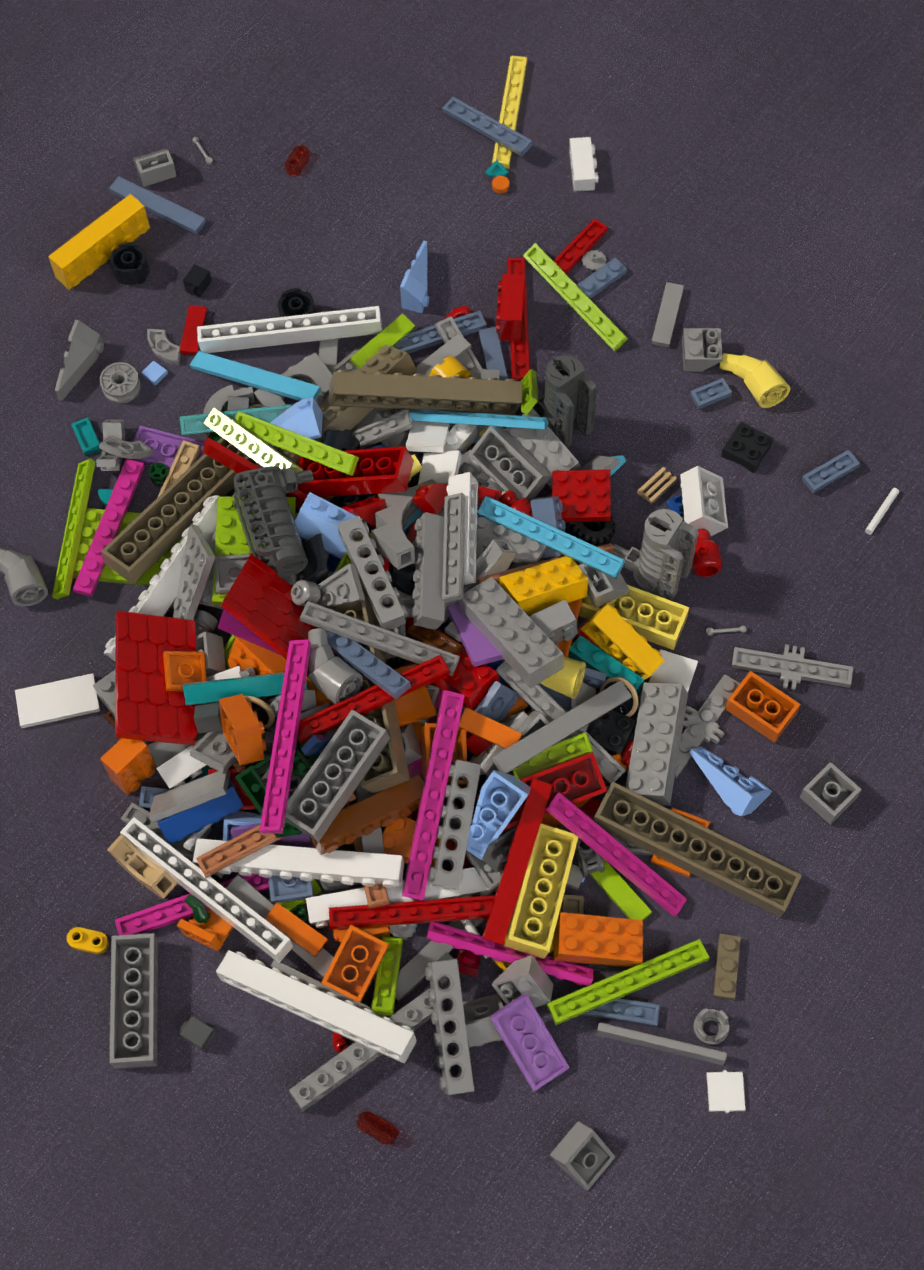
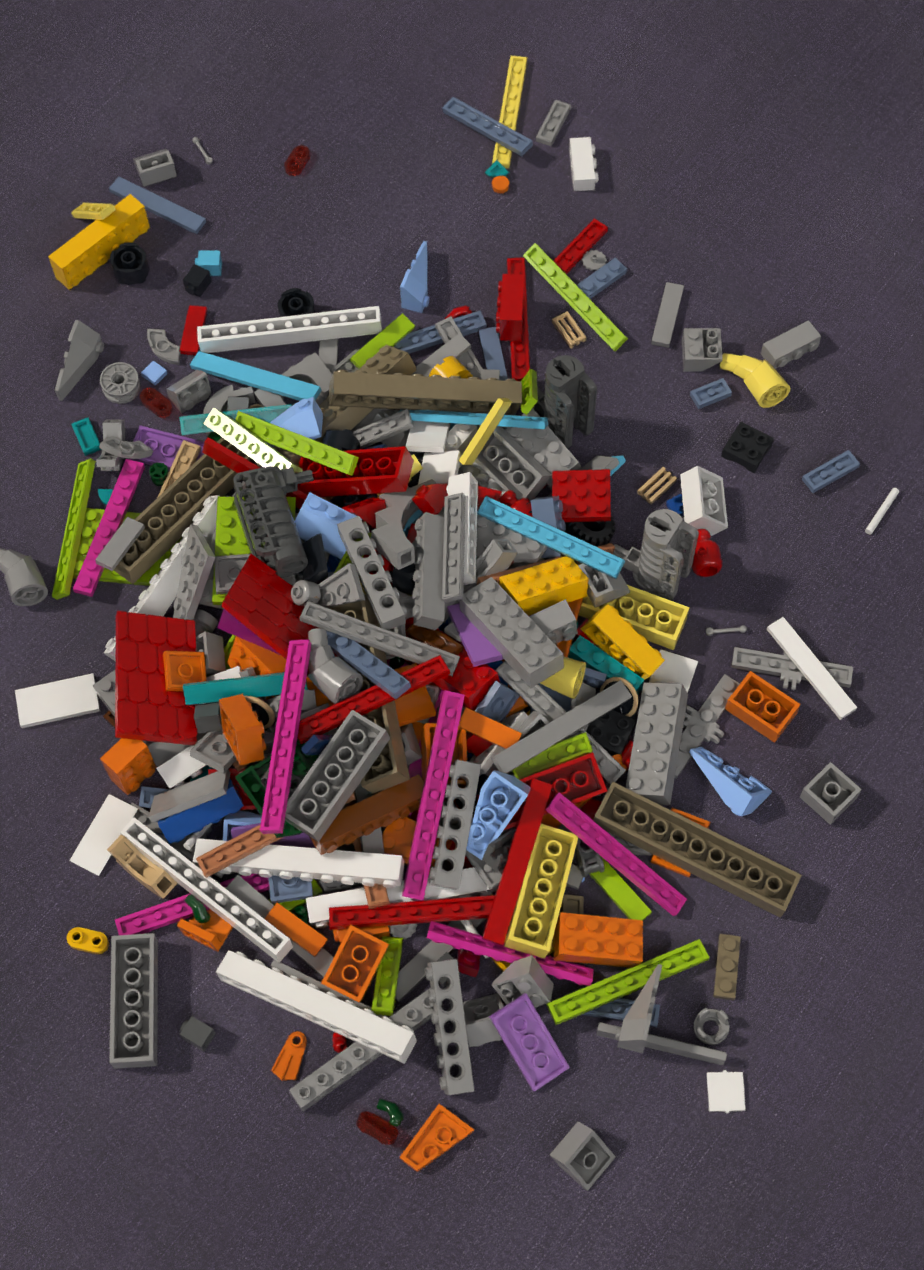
none -> white sticker [69,794,138,876]
none -> light yellow tile [71,203,116,220]
none -> light grey tile [95,517,145,571]
none -> clear red plate [140,388,173,418]
none -> light grey slope [166,370,212,414]
none -> medium azure brick [195,250,222,276]
none -> orange piece [271,1031,307,1081]
none -> dark green arm [377,1098,404,1127]
none -> orange wing [399,1104,474,1172]
none -> light yellow tile [459,398,512,465]
none -> light grey tile [536,100,571,147]
none -> tan tile [552,311,586,349]
none -> light grey wedge [615,964,662,1053]
none -> light grey brick [761,320,821,369]
none -> white tile [767,617,857,720]

